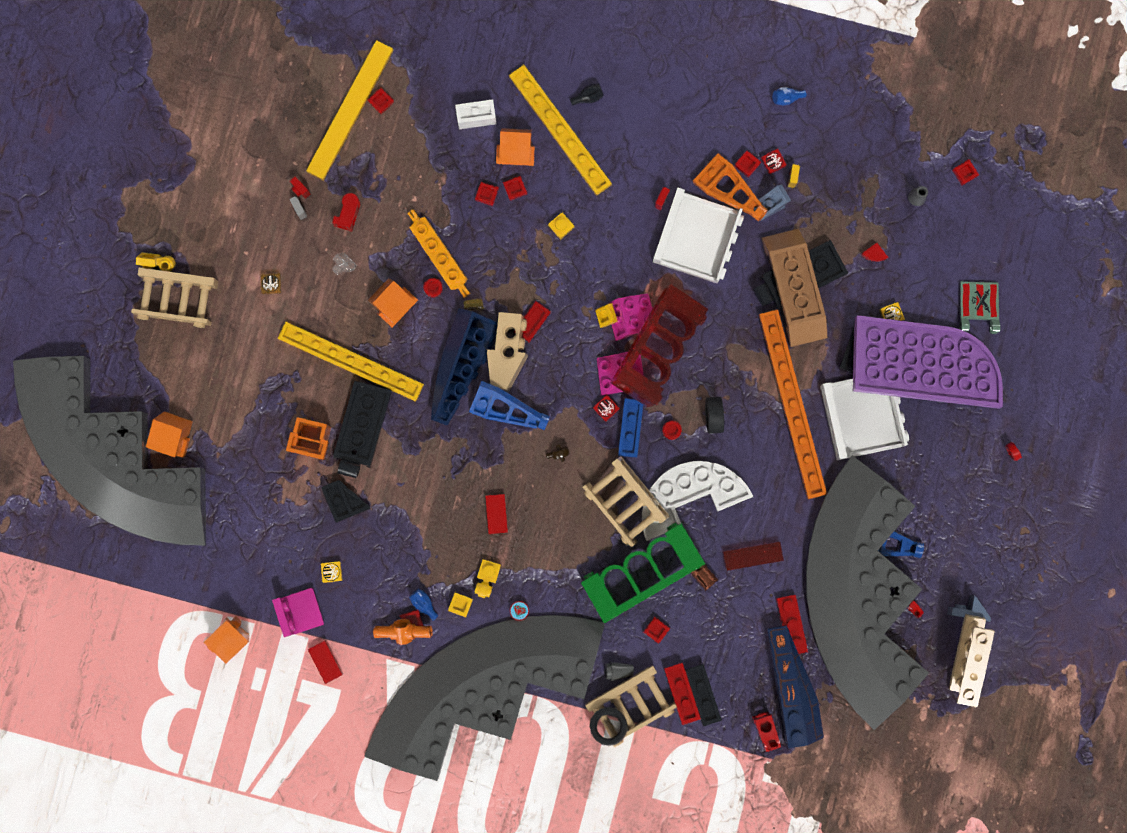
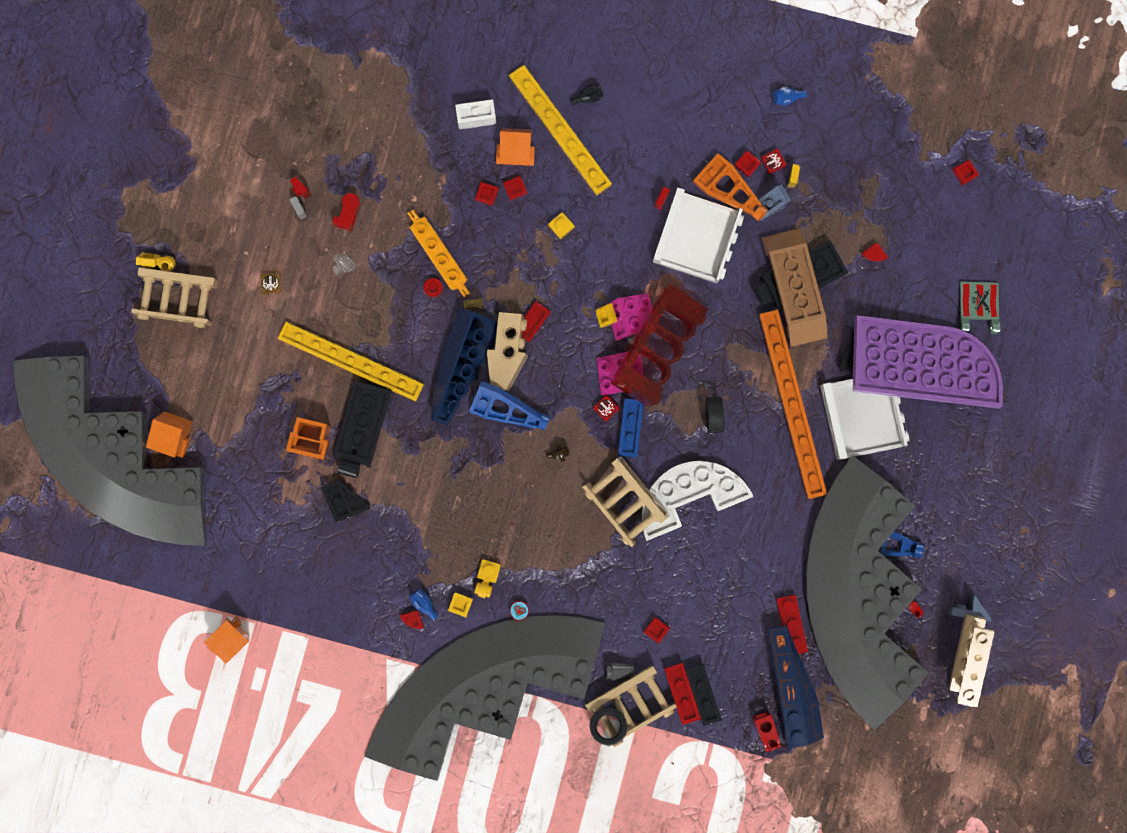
dark pink bracket [272,588,324,637] -> none
yellow tile [306,40,394,181] -> none
red tile [308,640,343,684] -> none
yellow tile [321,561,343,583] -> none
red tile [367,87,394,115] -> none
orange plate [368,278,418,328] -> none
orange pin [373,619,433,645] -> none
red tile [485,494,508,534] -> none
green fence [581,522,706,623] -> none
red tile [662,421,682,440] -> none
copper hinge [691,565,718,591] -> none
clear red plate [723,542,784,571] -> none
yellow tile [879,302,905,321] -> none
dark grey cone [908,186,928,206] -> none
red tile [1005,442,1022,461] -> none

